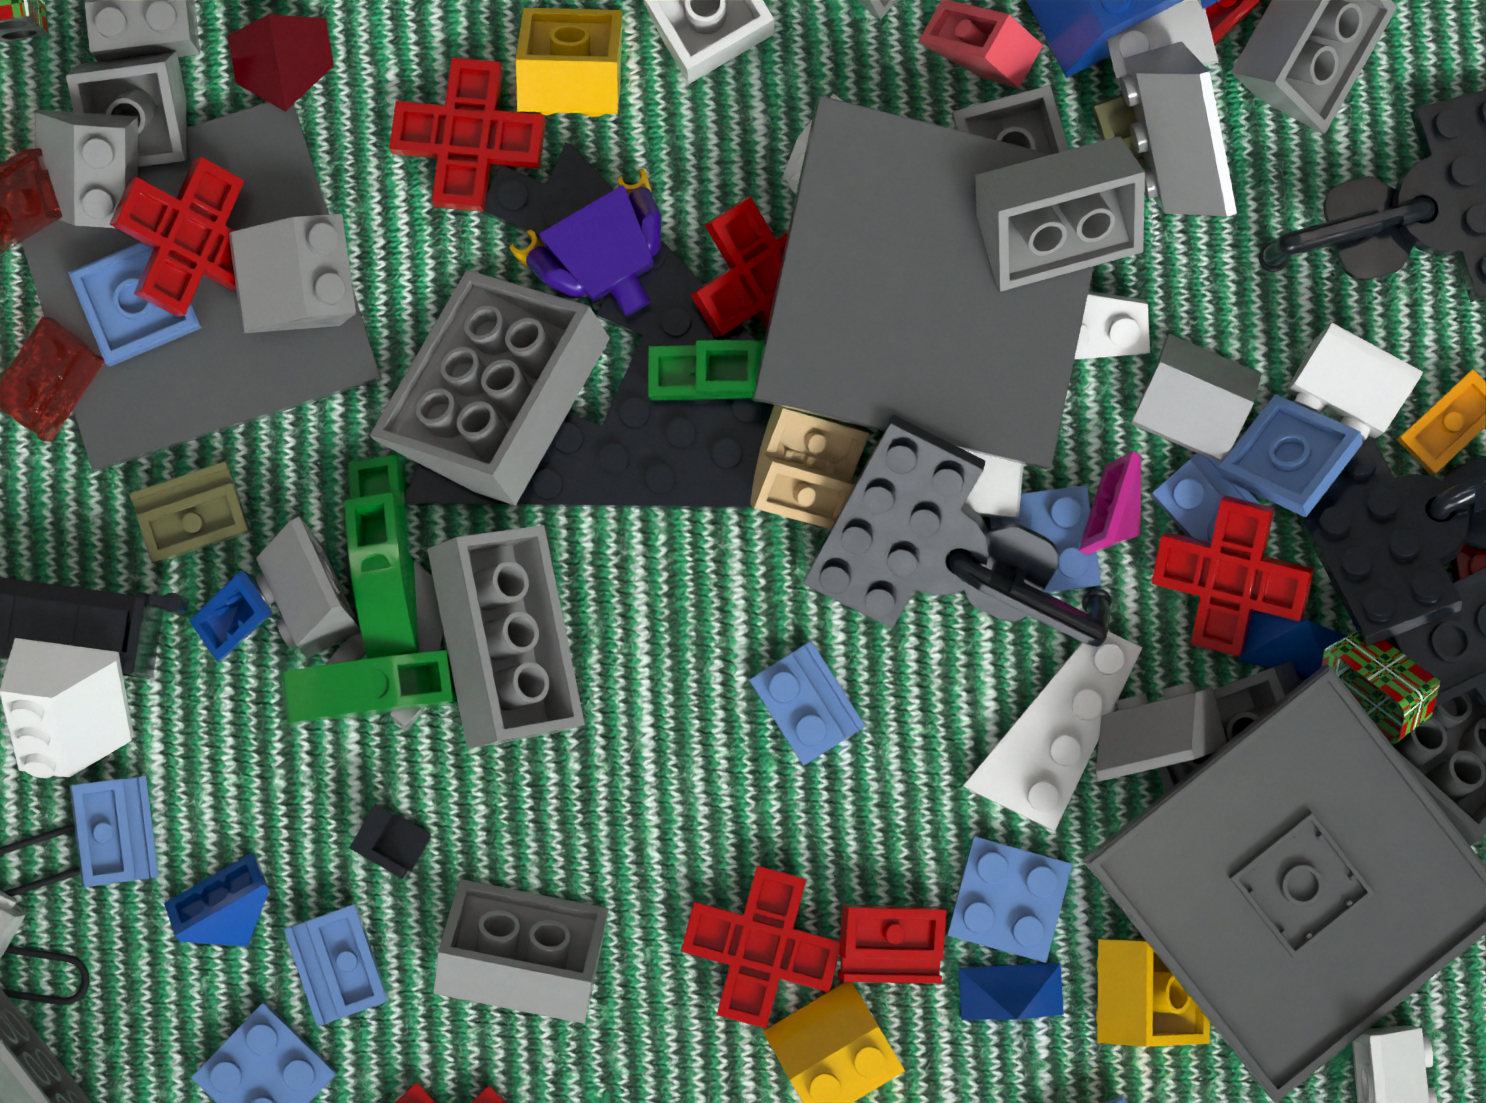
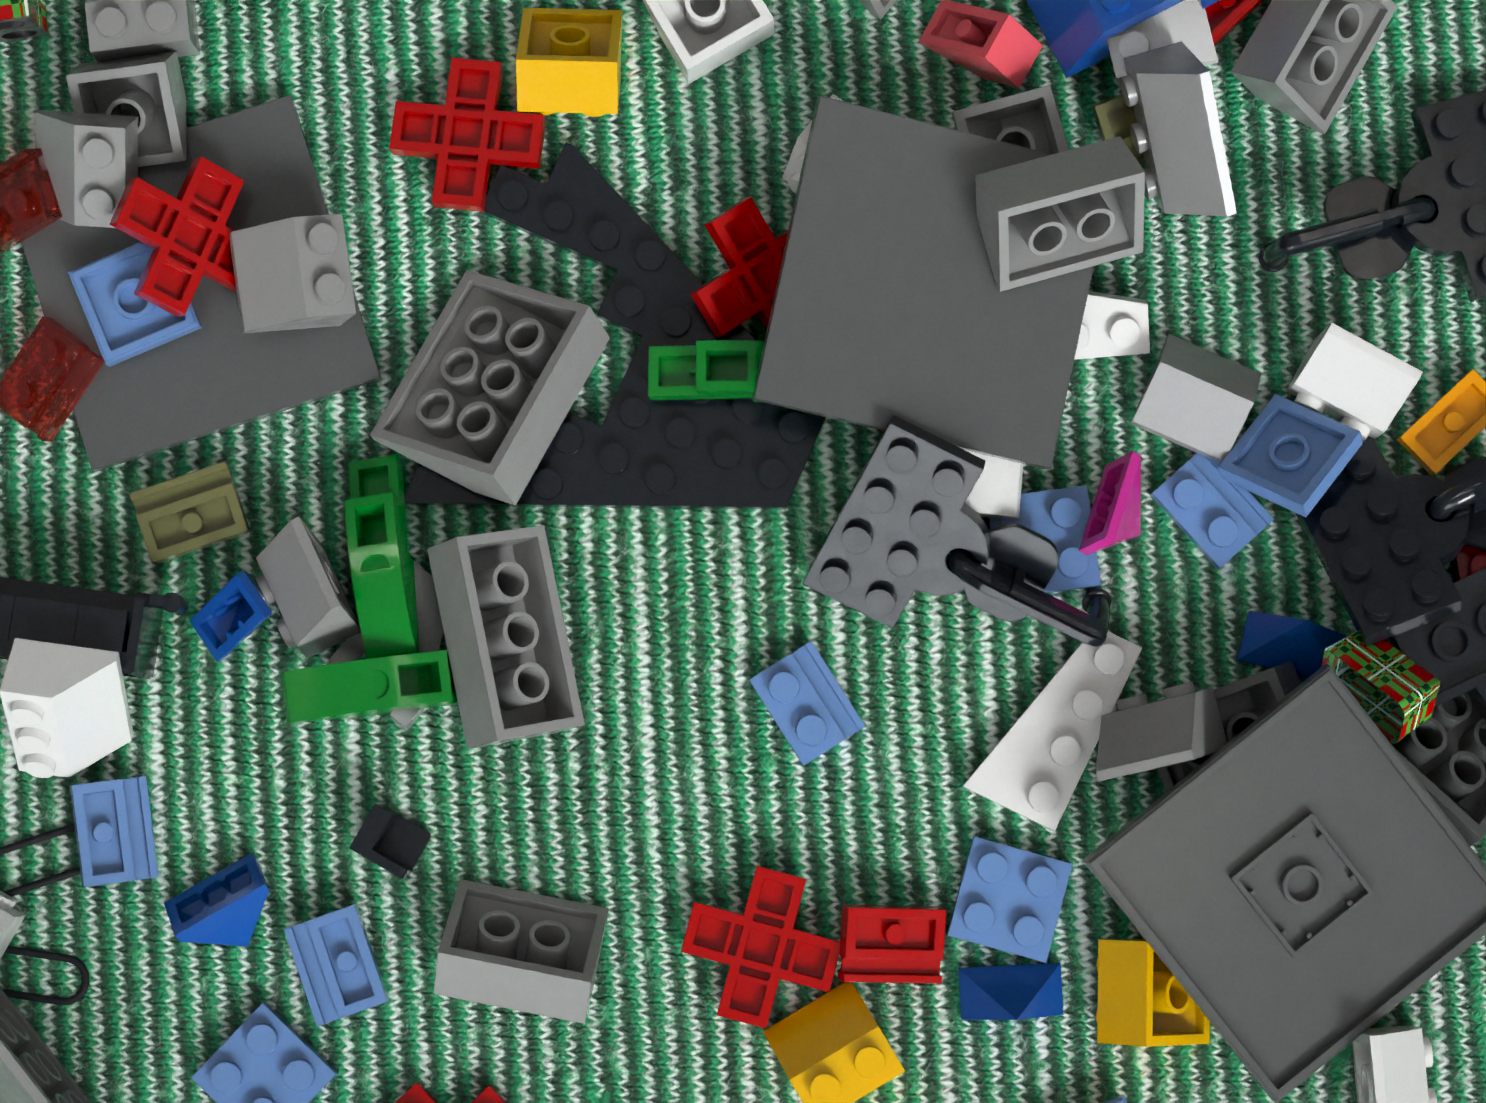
dark red slope [228,14,335,112] -> none
dark purple torso [510,169,662,316] -> none
tan slope [750,405,870,529] -> none
red plate [1151,495,1314,657] -> none

